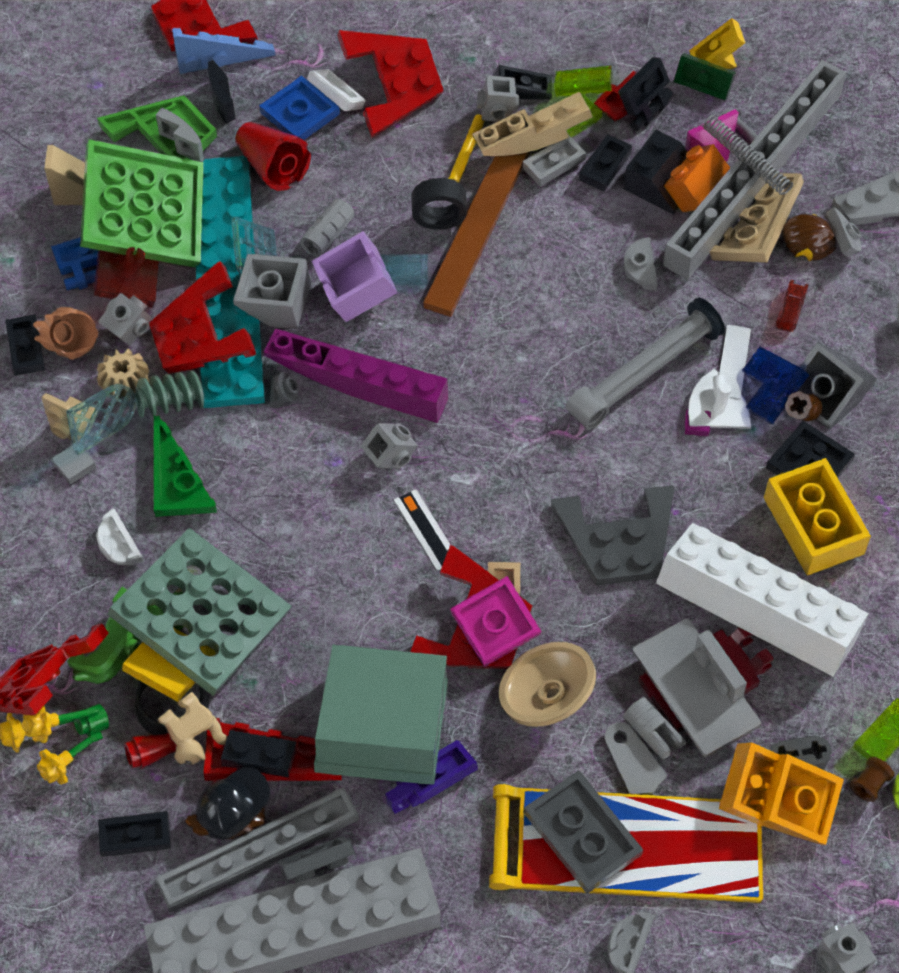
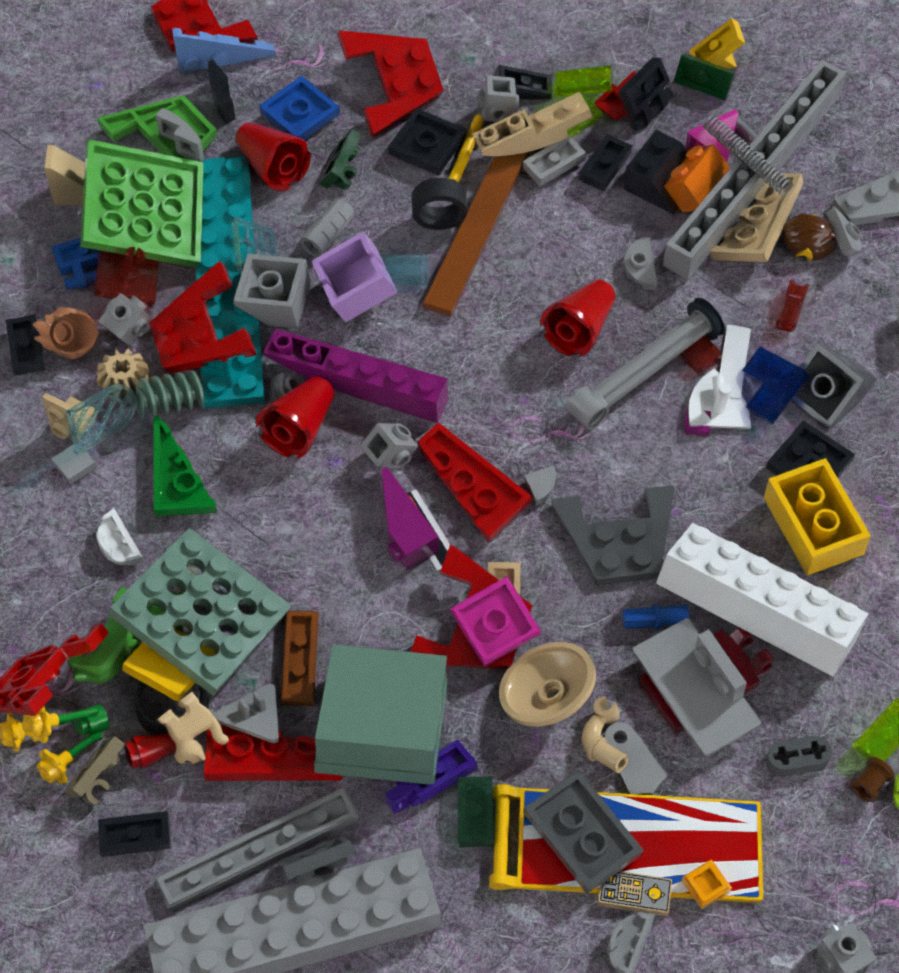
black hair [185,767,271,840] -> none
black plate [221,730,297,778] -> none
white tile [307,69,366,111] -> none
light grey hinge [623,697,686,760] -> none
light orange slope [718,742,844,845] -> none
reddish brown bush [785,391,822,422] -> none
none -> dark tan plate [63,736,125,805]
none -> light grey piece [212,684,279,743]
none -> red cone [255,376,335,458]
none -> dark orange tile [280,611,319,706]
none -> dark green plate [319,129,361,190]
none -> magenta slope [381,466,439,570]
none -> black plate [388,108,466,176]
none -> red wing [417,422,532,543]
none -> clear green plate [458,776,494,848]
none -> light grey tile [524,466,556,506]
none -> red cone [540,279,616,357]
none -> tan piece [581,696,629,774]
none -> tile [598,871,672,917]
none -> blue axle [622,604,689,630]
none -> clear red tile [679,335,723,374]
none -> light orange tile [681,859,732,909]

